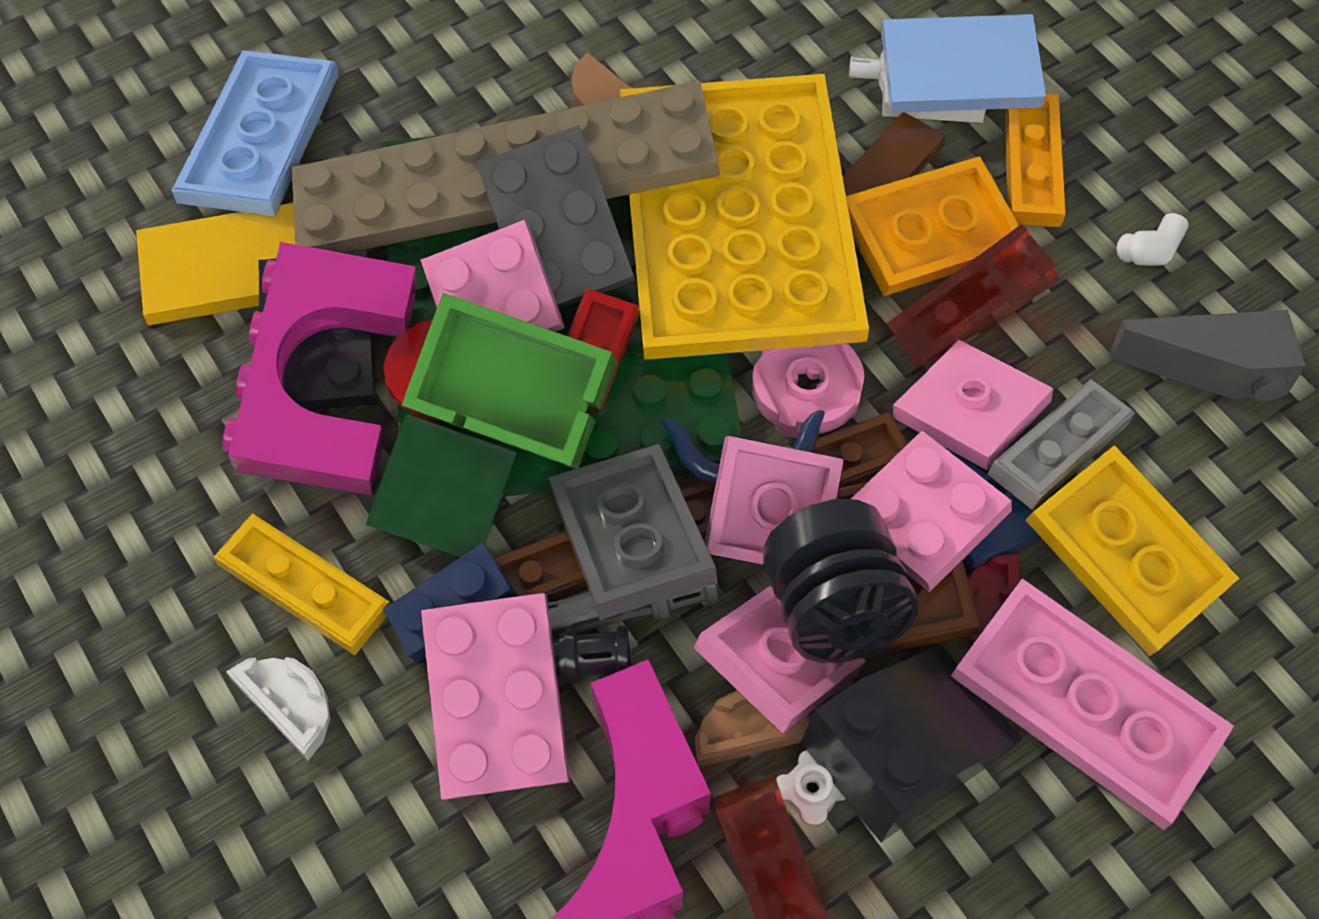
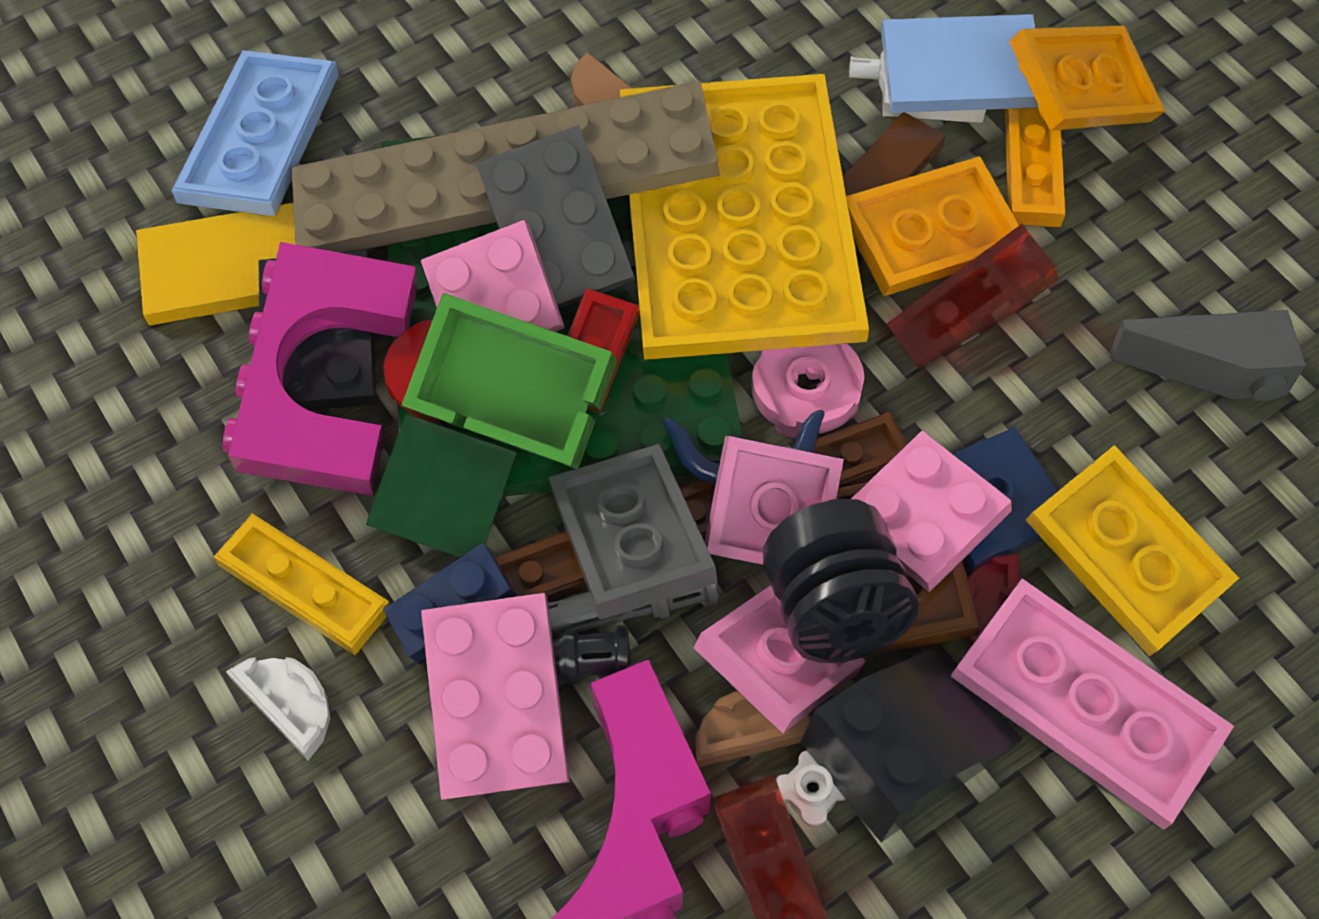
bright pink plate [893,340,1053,470] -> none
light grey tile [988,379,1136,510] -> none
white arm [1117,213,1189,266] -> none
none -> light orange plate [1009,25,1165,131]

